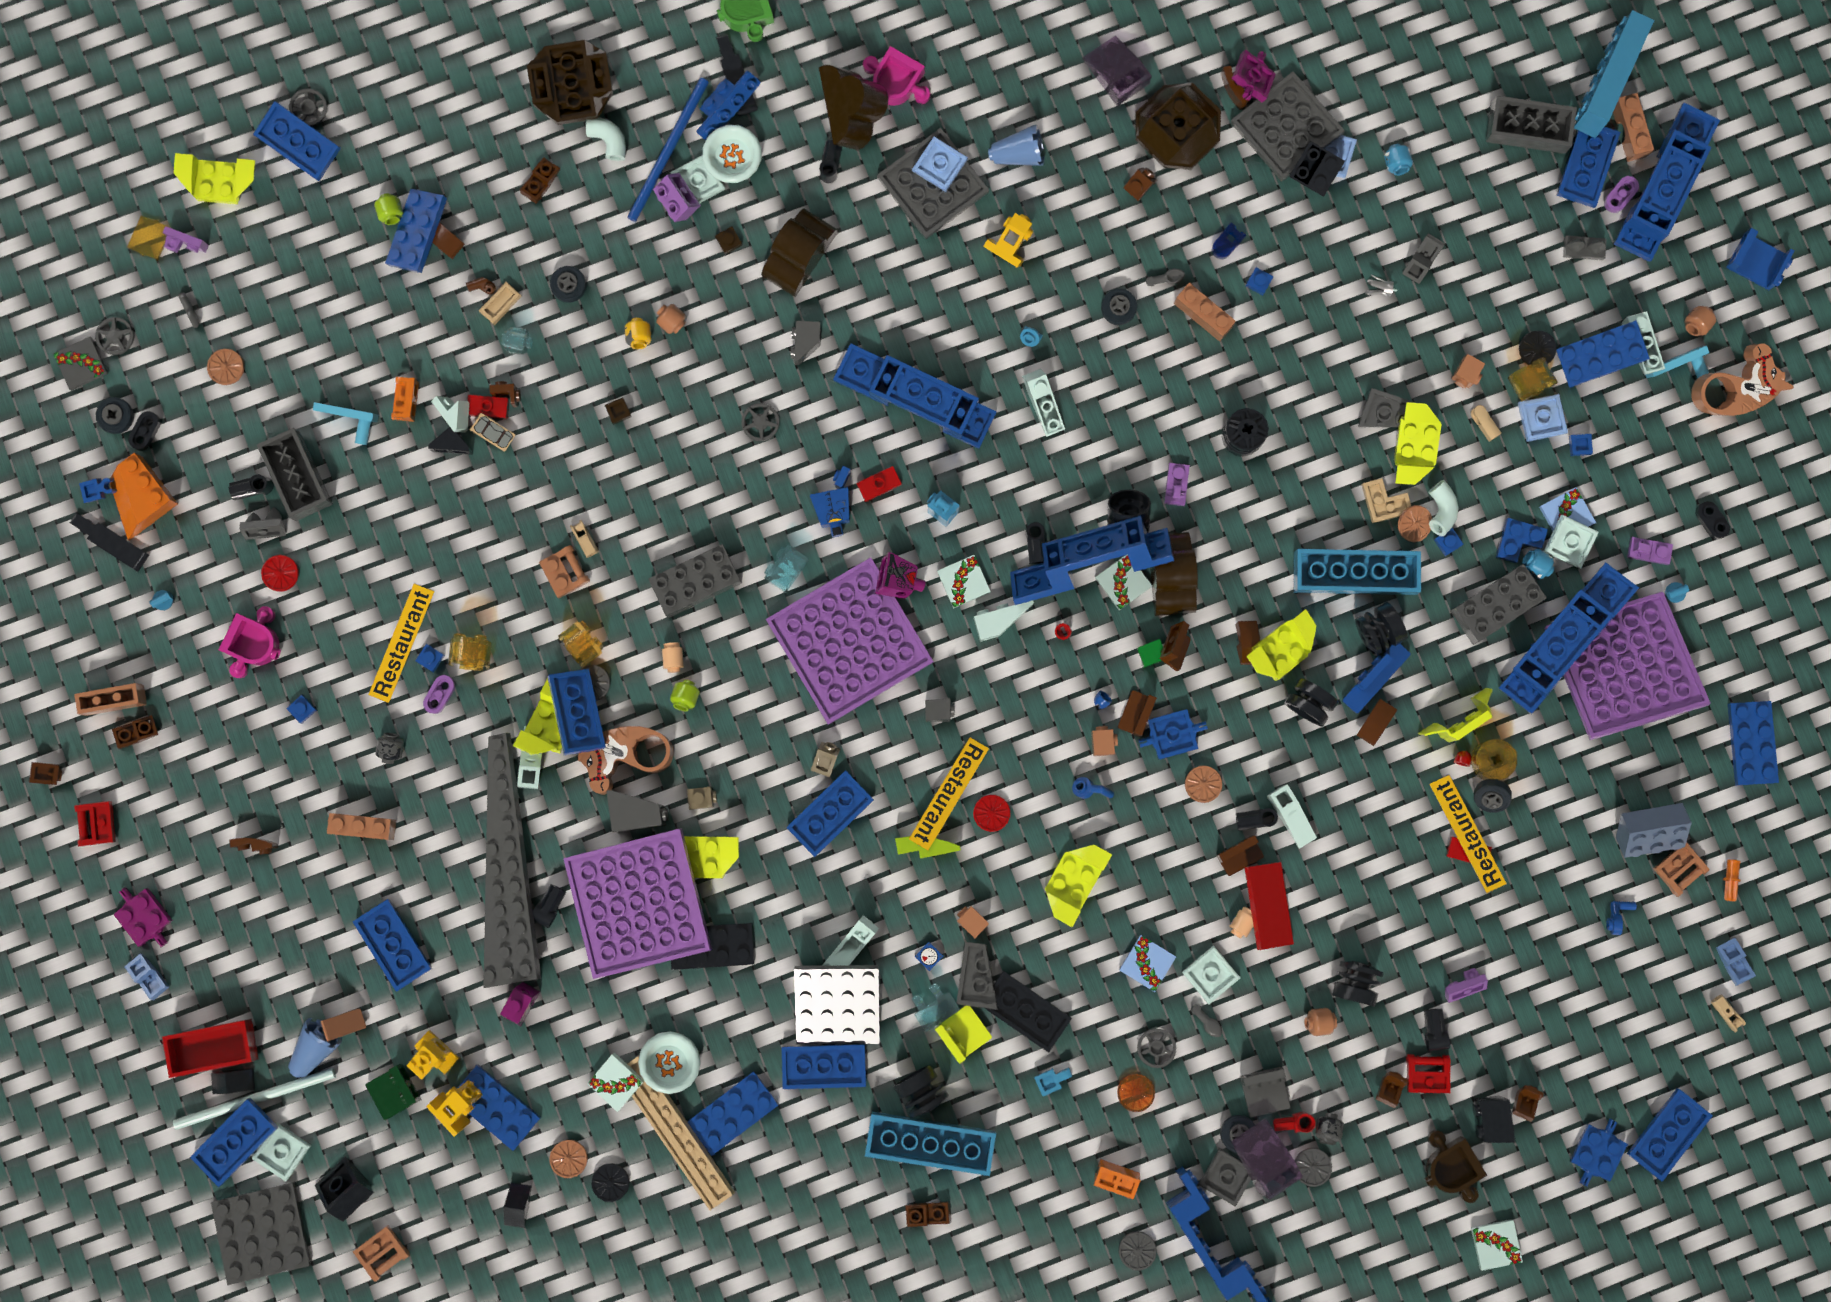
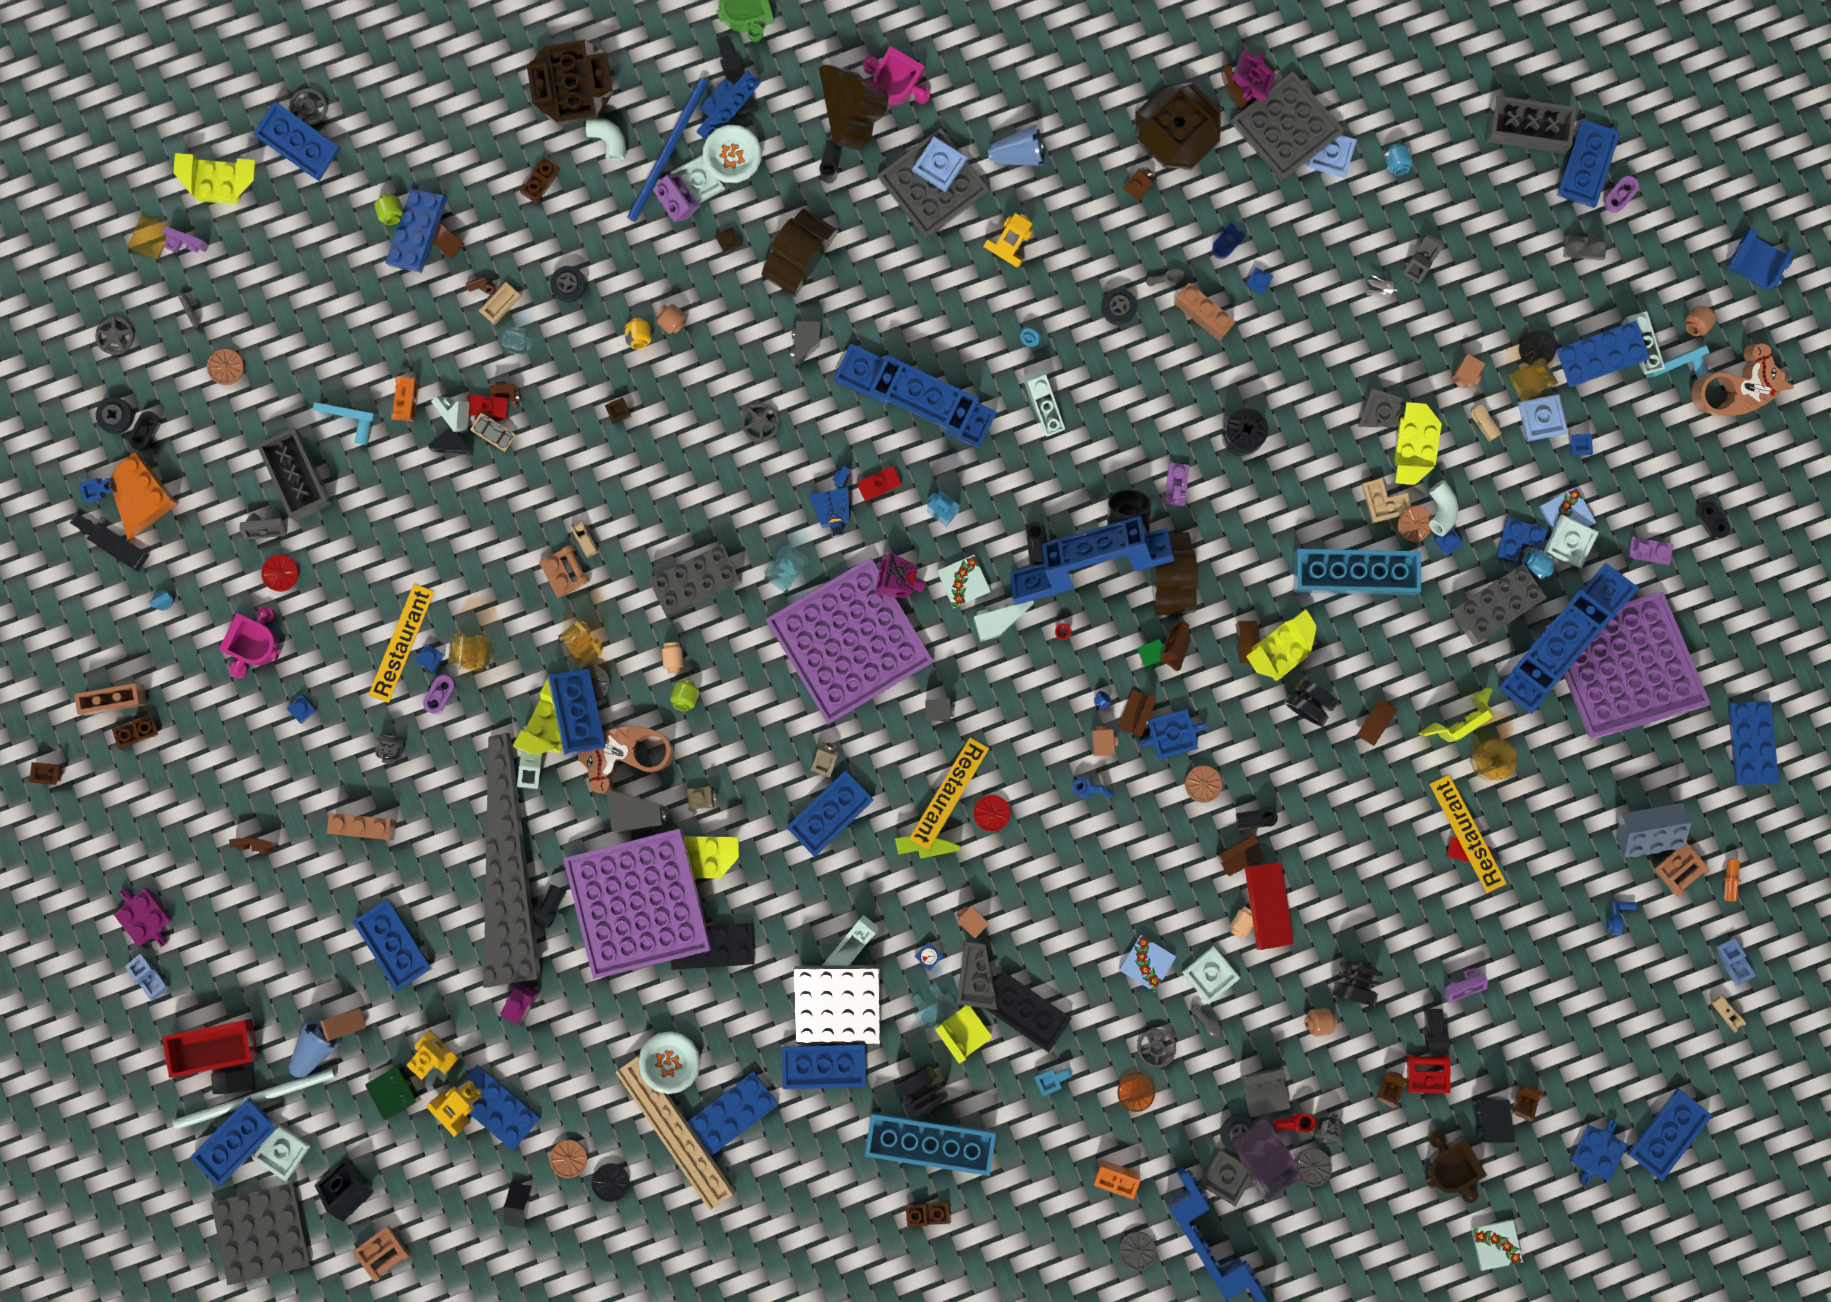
dark grey tile [53,337,108,391] -> none
red plate [74,801,116,847] -> none
black piece [228,474,274,501] -> none
light aqua tile [588,1053,644,1112] -> none
neon yellow piece [1045,845,1112,927] -> none
clear purple slope [1083,36,1152,106] -> none
light aqua tile [1095,555,1152,610] -> none
light aqua slope [1267,784,1317,849] -> none
black slope [1289,141,1345,197] -> none
blue bracket [1342,644,1411,714] -> none
black wheel [1355,602,1408,656] -> none
red hinge [1454,751,1472,767] -> none
black wheel [1474,779,1512,813] -> none
dark azure brick [1574,10,1654,138] -> none
nougat arch [1613,93,1654,162] -> none
blue bracket [1614,103,1720,262] -> none
dark azure plate [1665,582,1689,603] -> none

